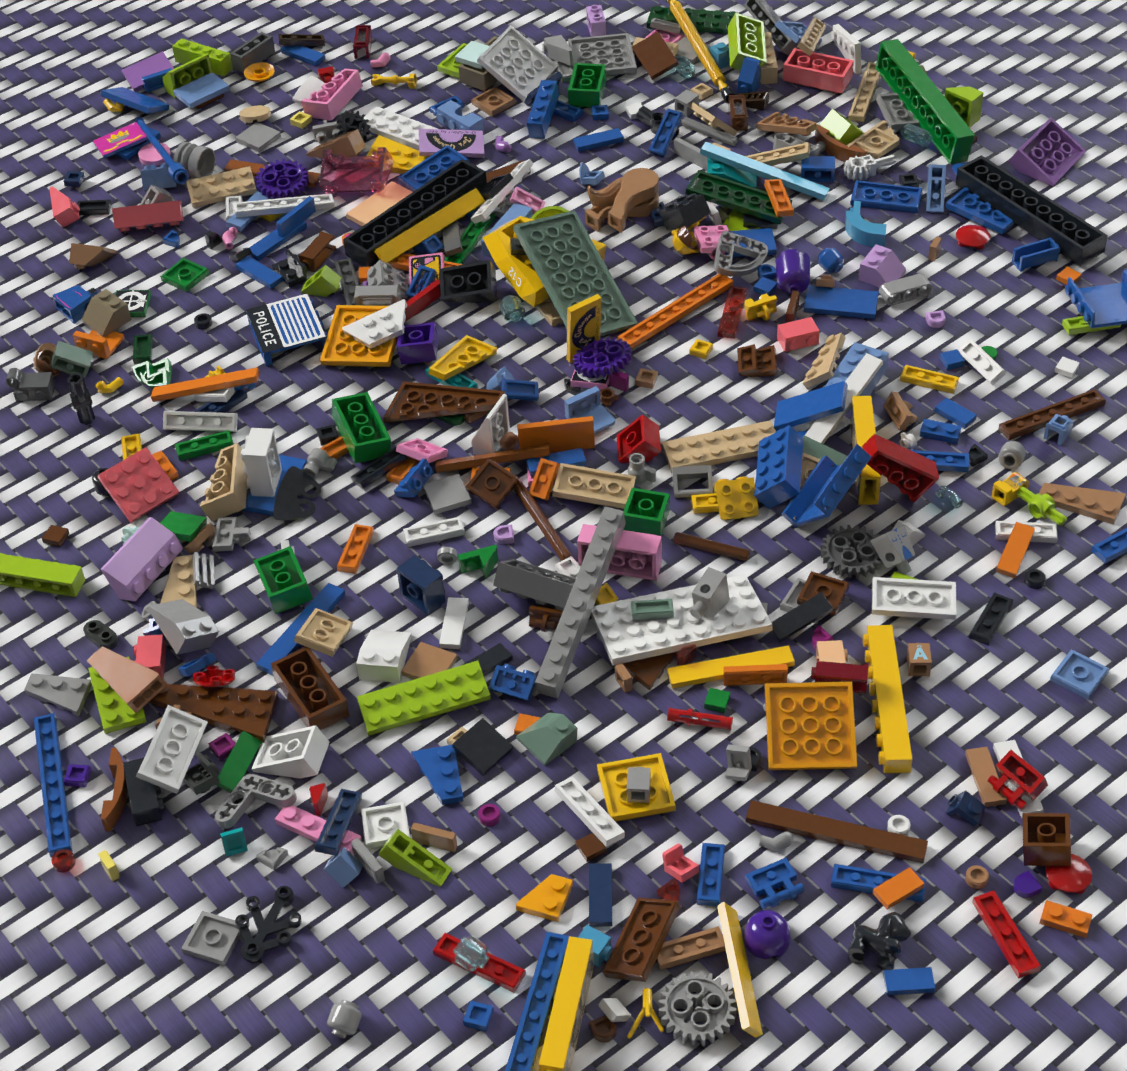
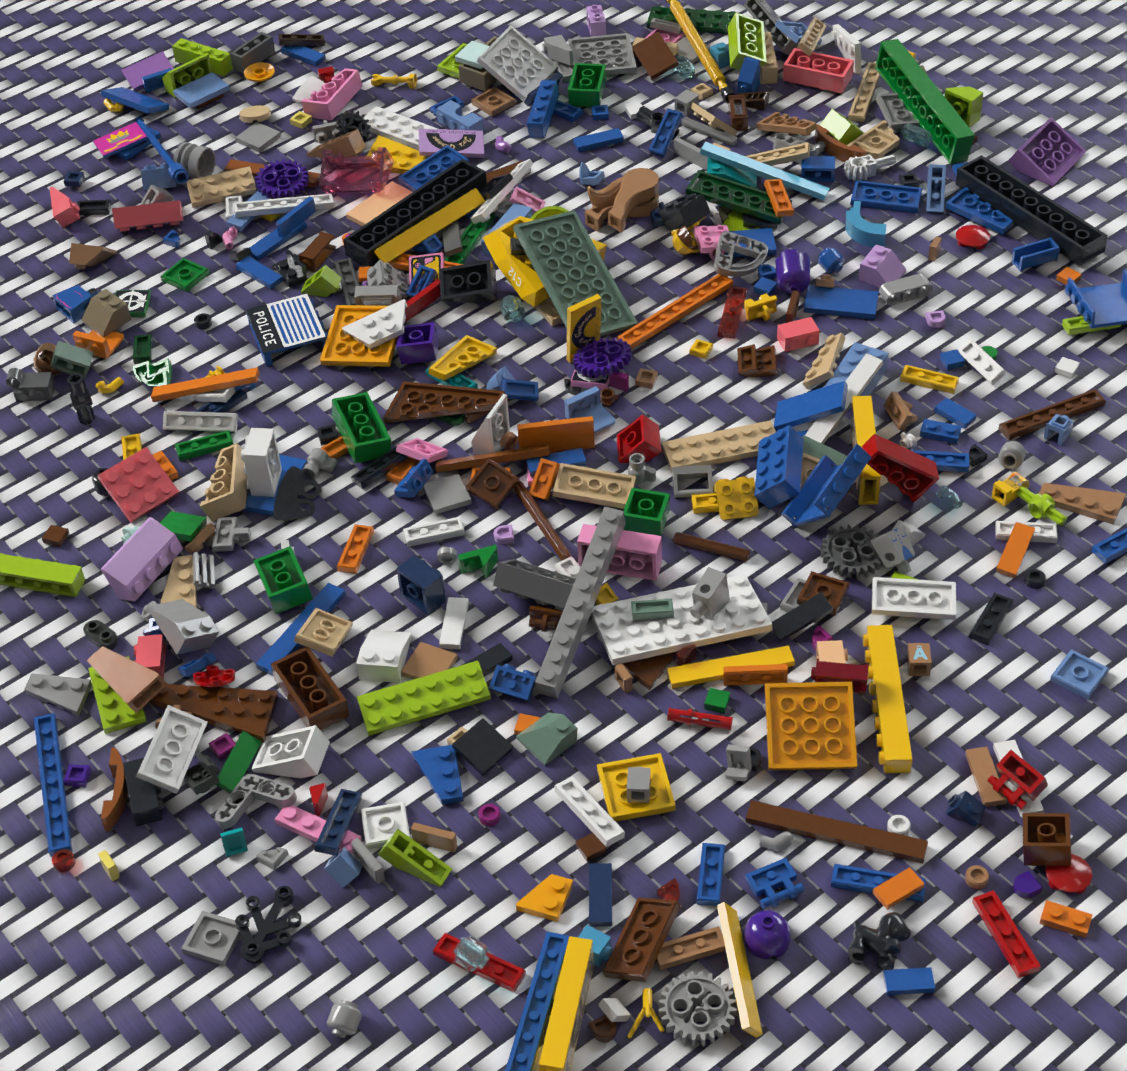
bright pink tile [138,143,171,166] -> none
dark red window [353,25,372,59] -> none
bright pink arm [370,53,390,68] -> none
blue tile [463,1001,494,1031] -> none
coral bracket [662,843,700,883] -> none

